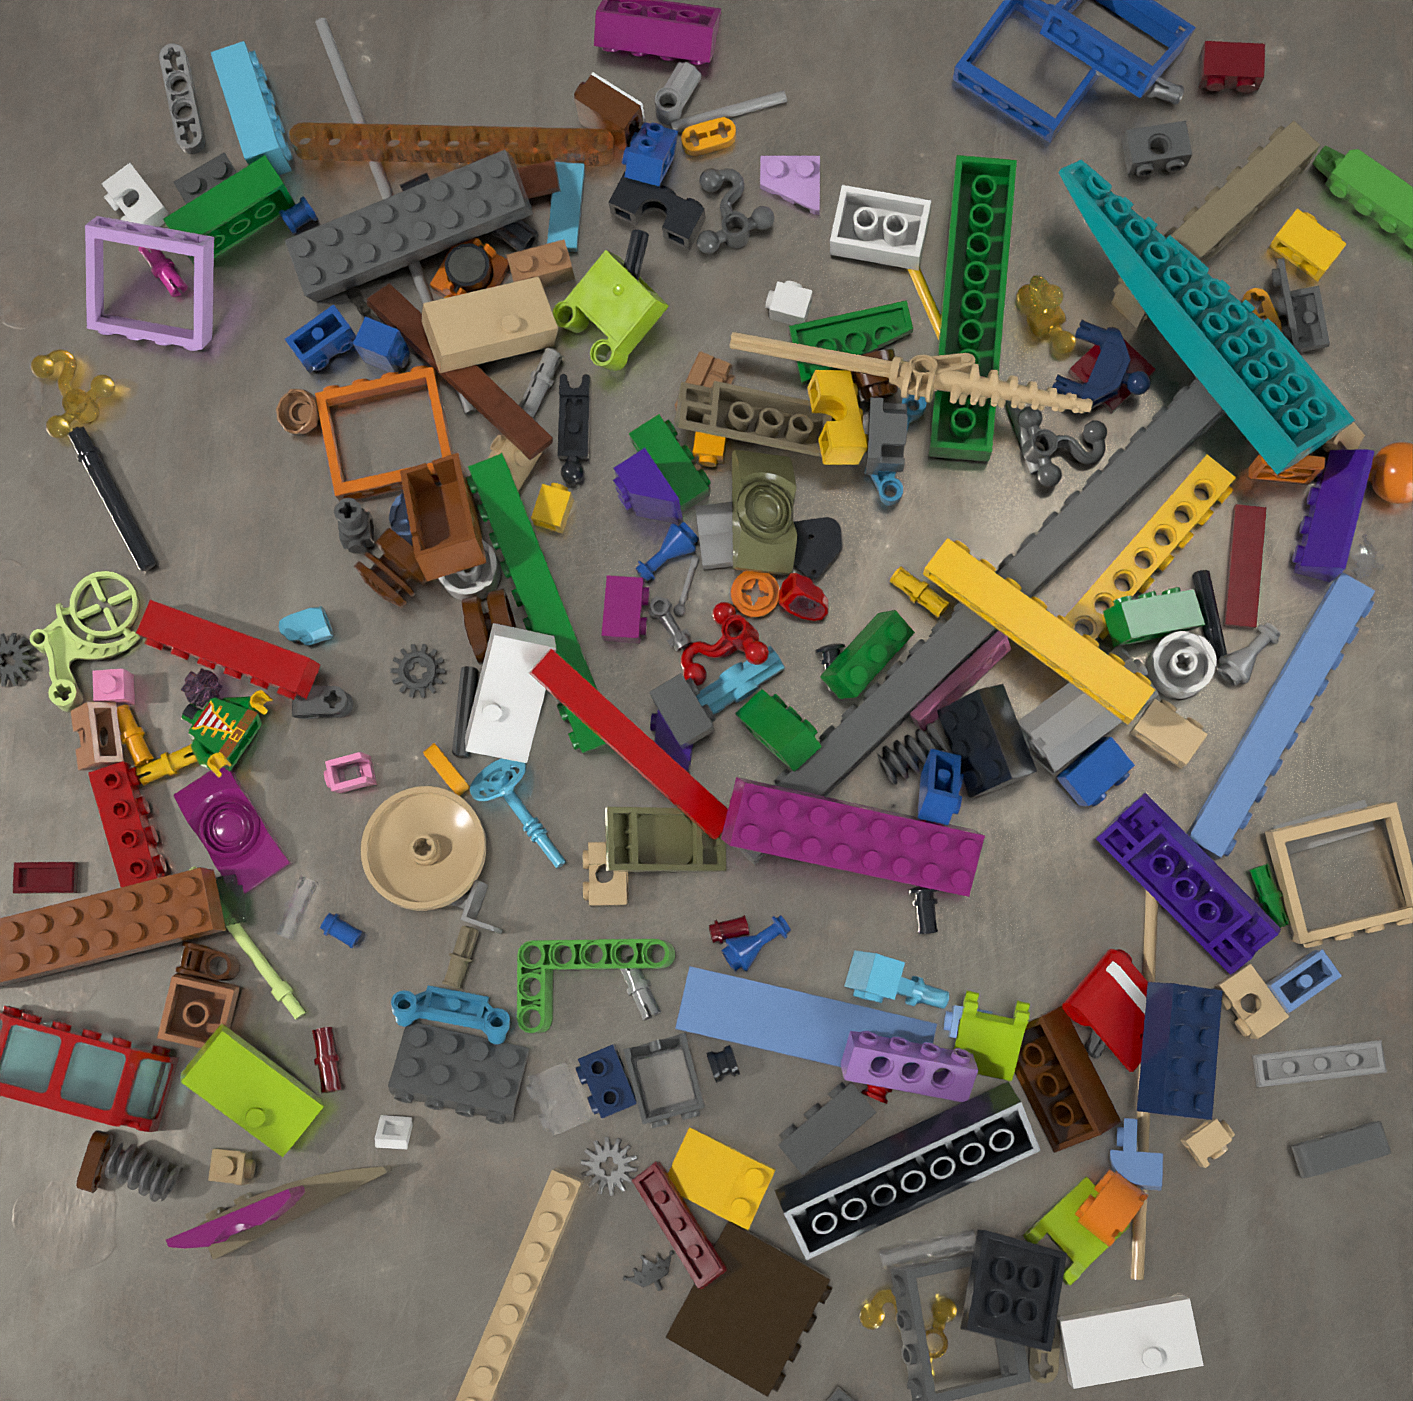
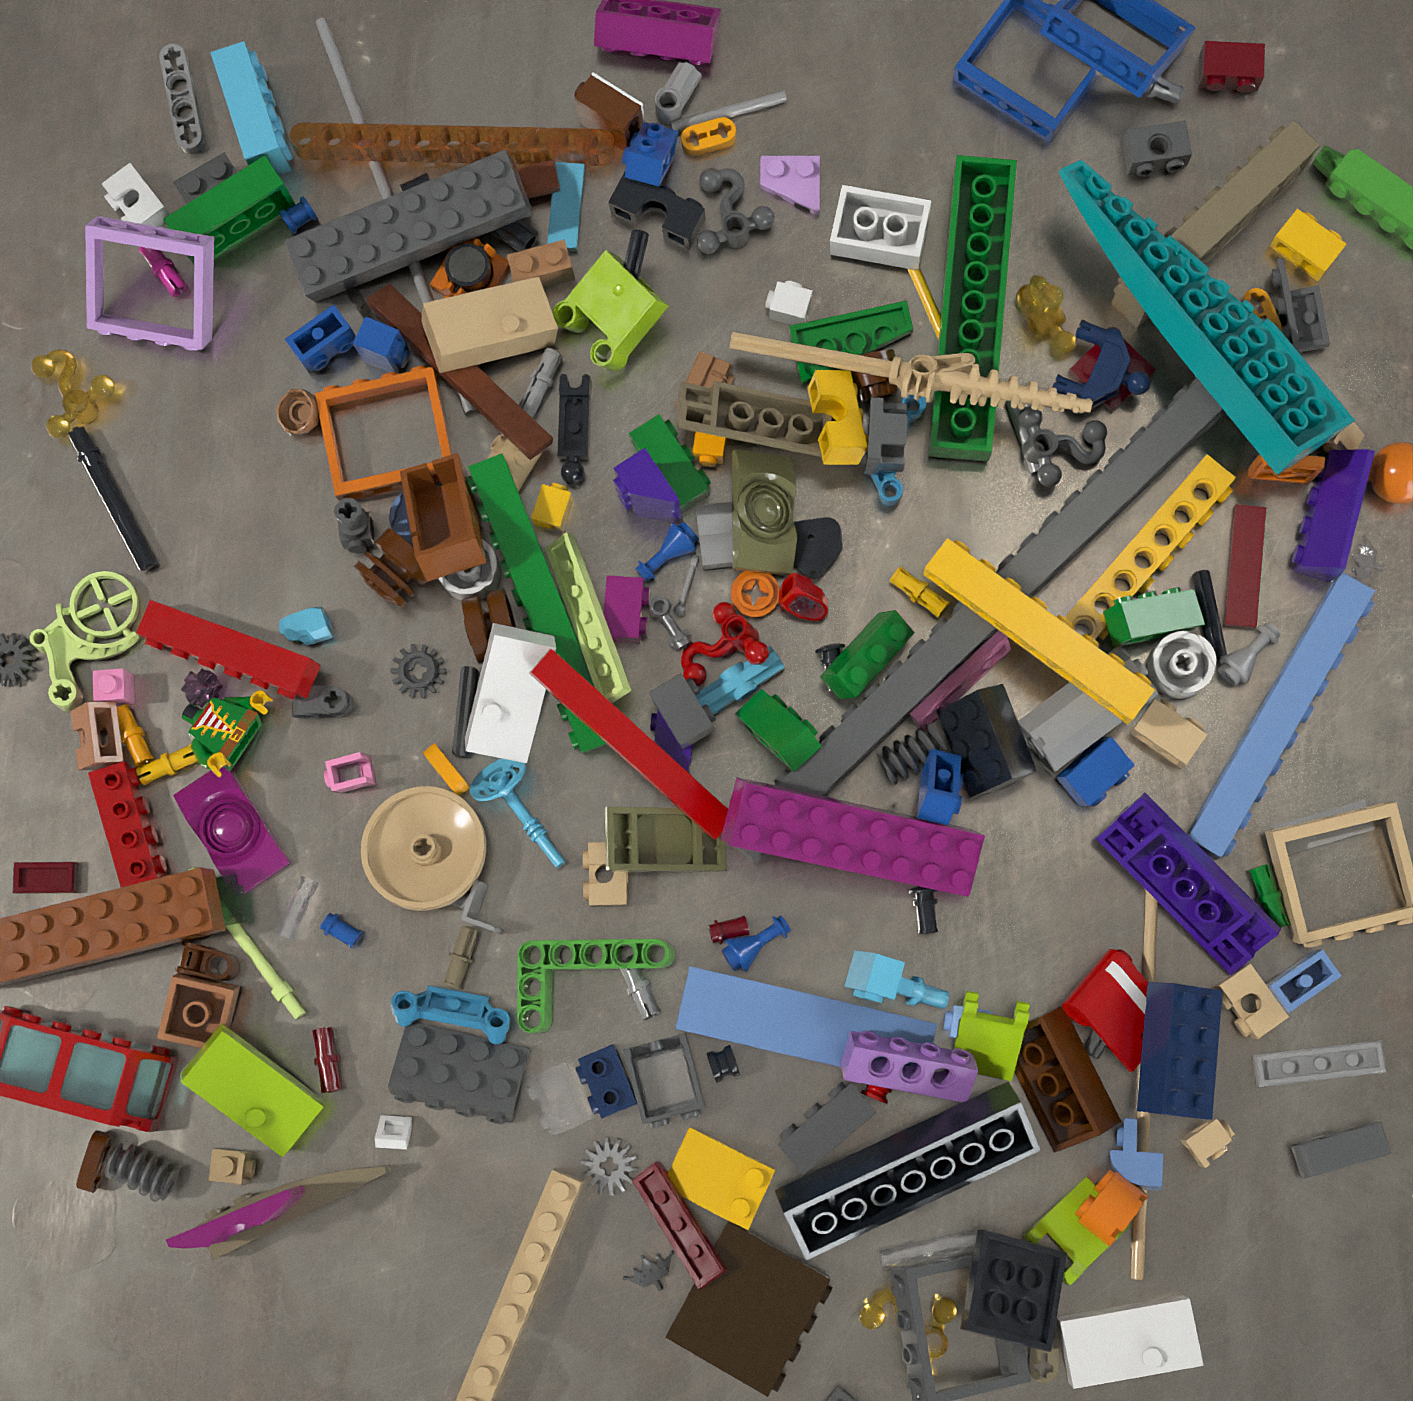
none -> yellowish green plate [545,532,631,703]

